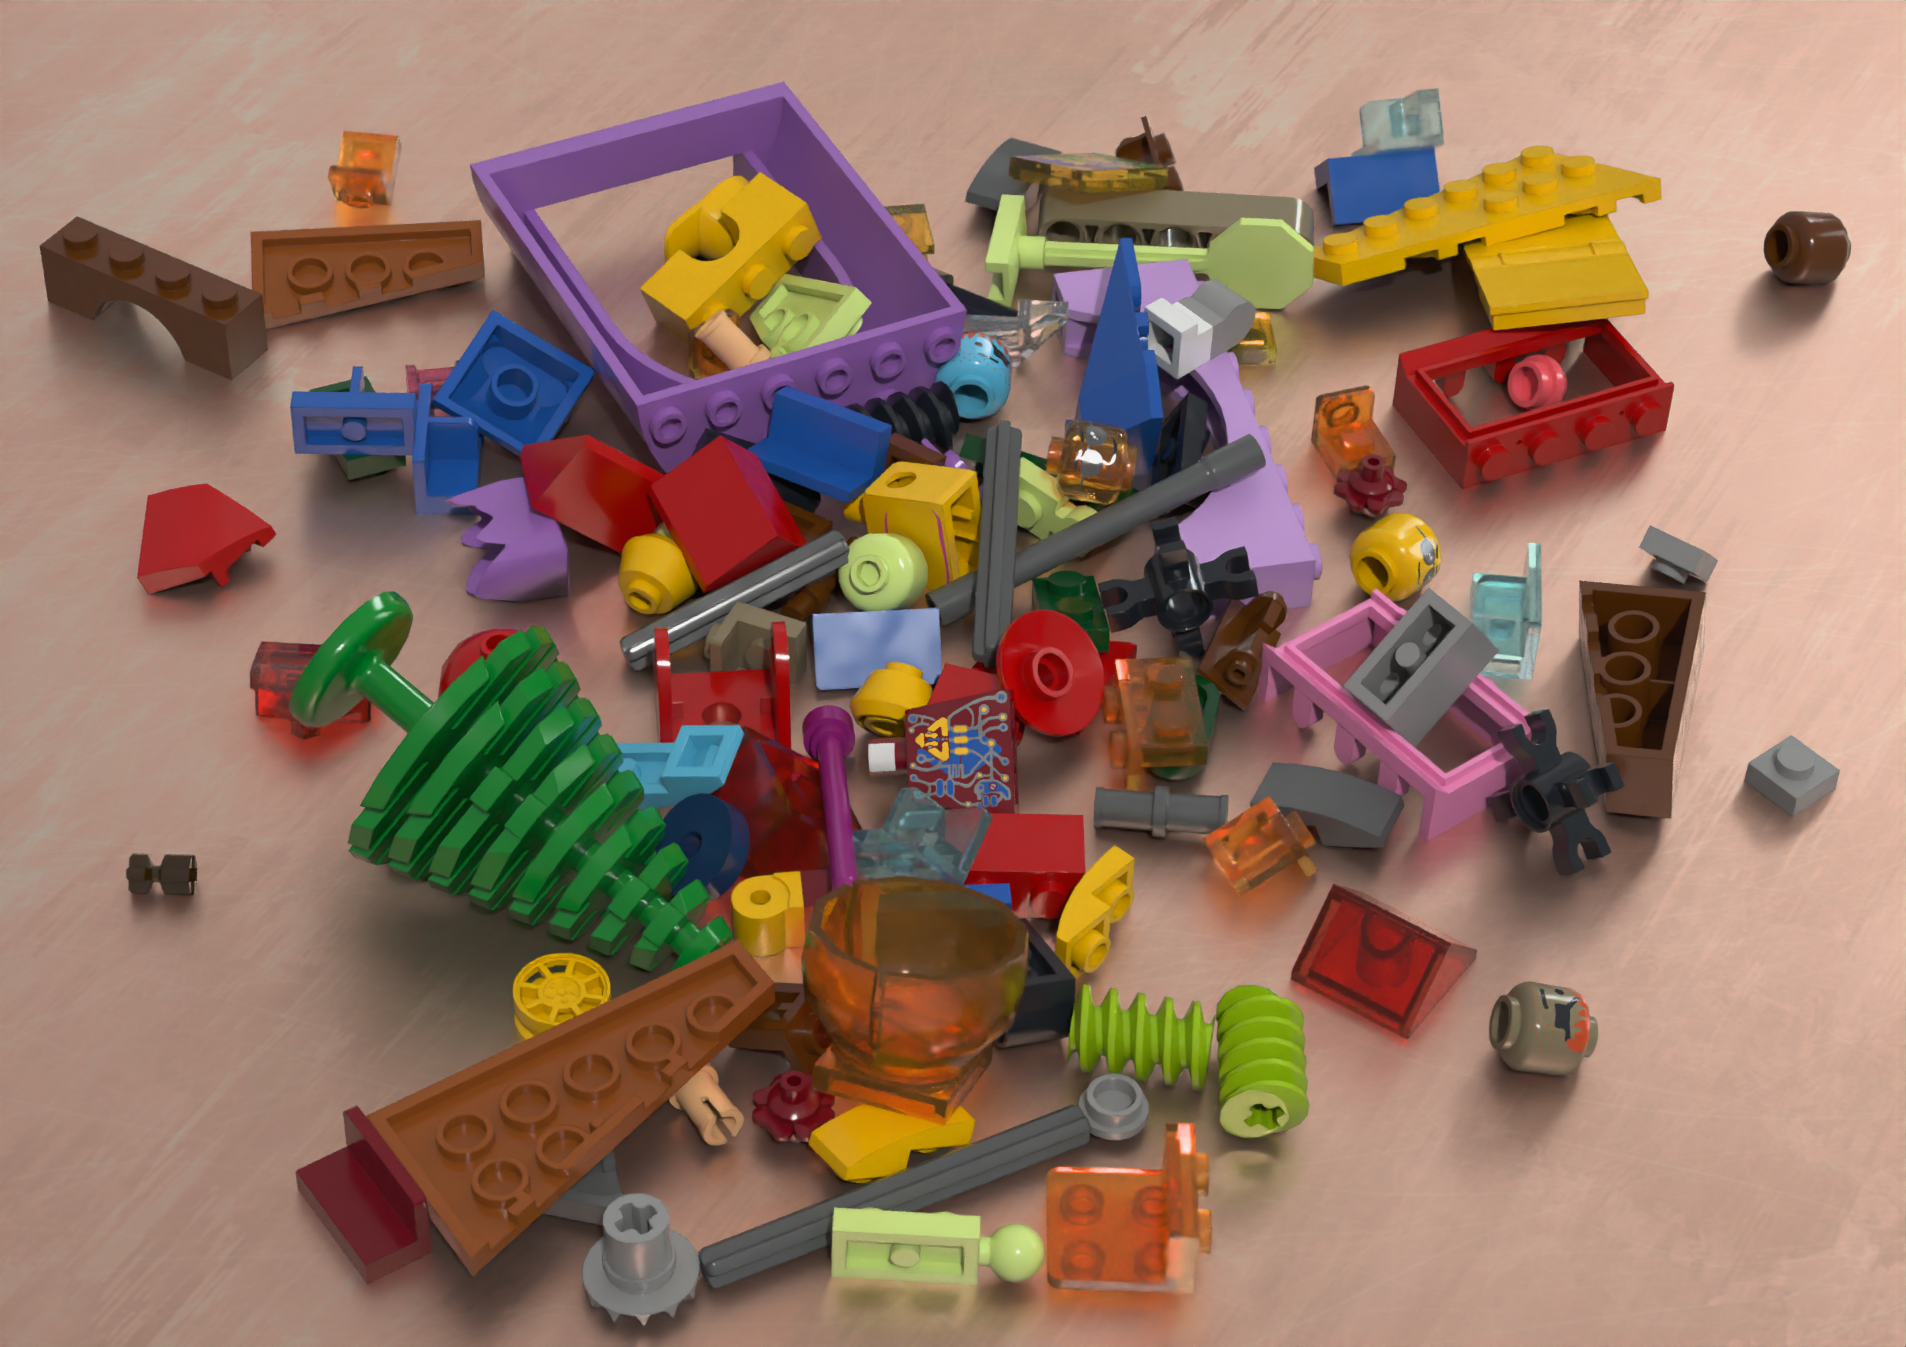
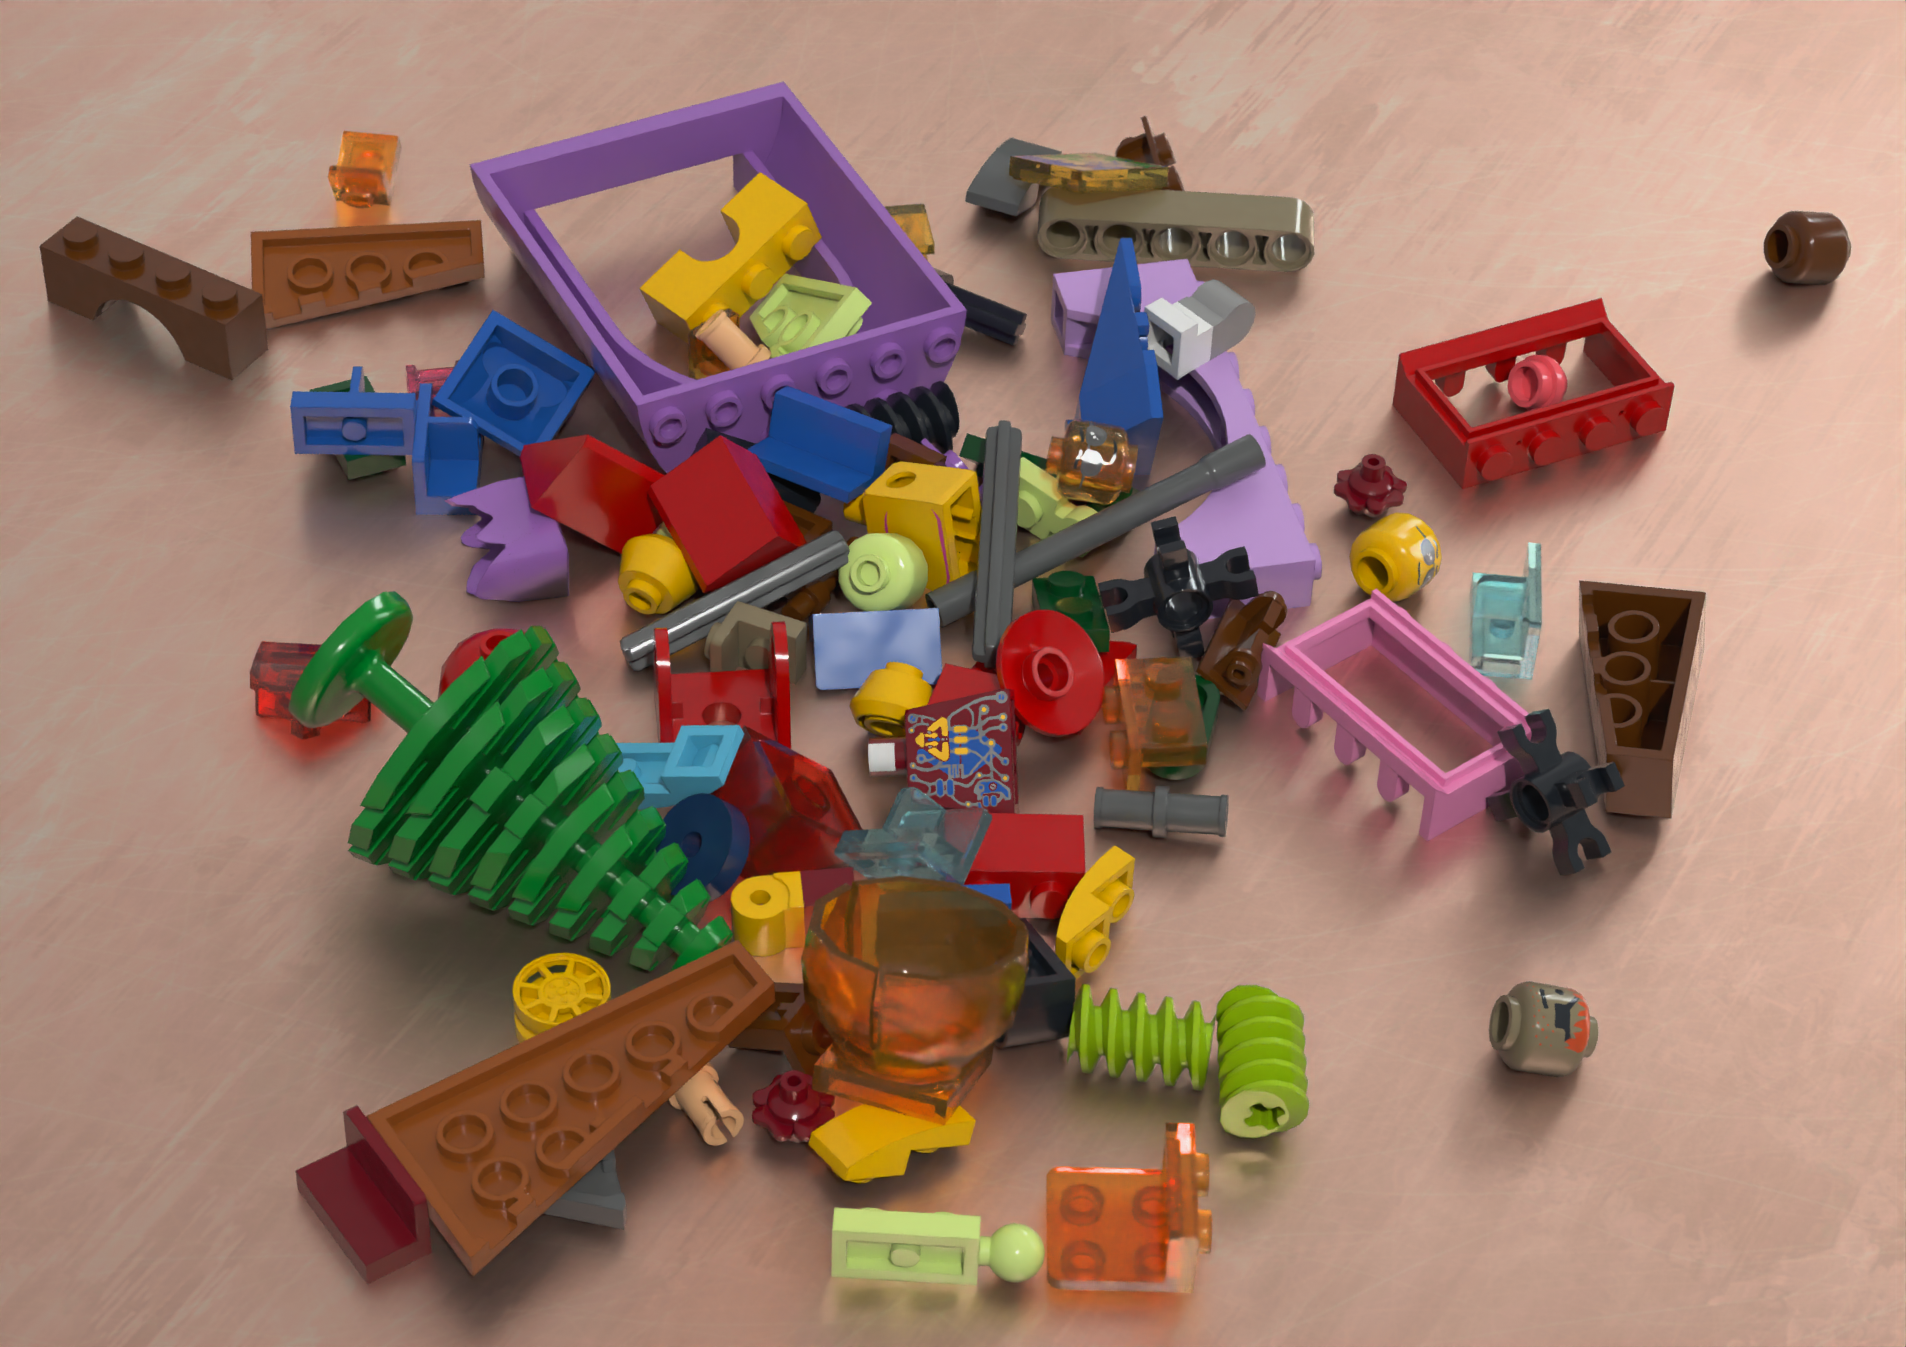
dark brown piece [126,853,197,895] -> none
red slope [137,483,277,594] -> none
light grey gear [582,1193,701,1326] -> none
yellow cap [664,175,749,263] -> none
dark grey axle [698,1105,1091,1289] -> none
magenta piece [802,705,859,901] -> none
medium azure head [934,332,1012,420] -> none
clear slope [963,300,1069,368] -> none
yellowish green piece [985,195,1314,309] -> none
light grey plate [1078,1073,1149,1140] -> none
black hinge [1150,392,1212,516] -> none
clear orange bracket [1203,796,1318,897] -> none
clear yellow tile [1227,313,1277,366] -> none
dark grey slope [1250,762,1405,848] -> none
clear red slope [1291,884,1477,1040] -> none
clear orange bracket [1311,385,1396,483] -> none
yellow wing [1314,146,1662,286] -> none
blue panel [1314,149,1440,226] -> none
light grey brick [1343,587,1499,747] -> none
clear light blue panel [1351,89,1444,156] -> none
yellow piece [1459,213,1649,331] -> none
light grey plate [1639,525,1718,584] -> none
light grey plate [1744,735,1840,817] -> none

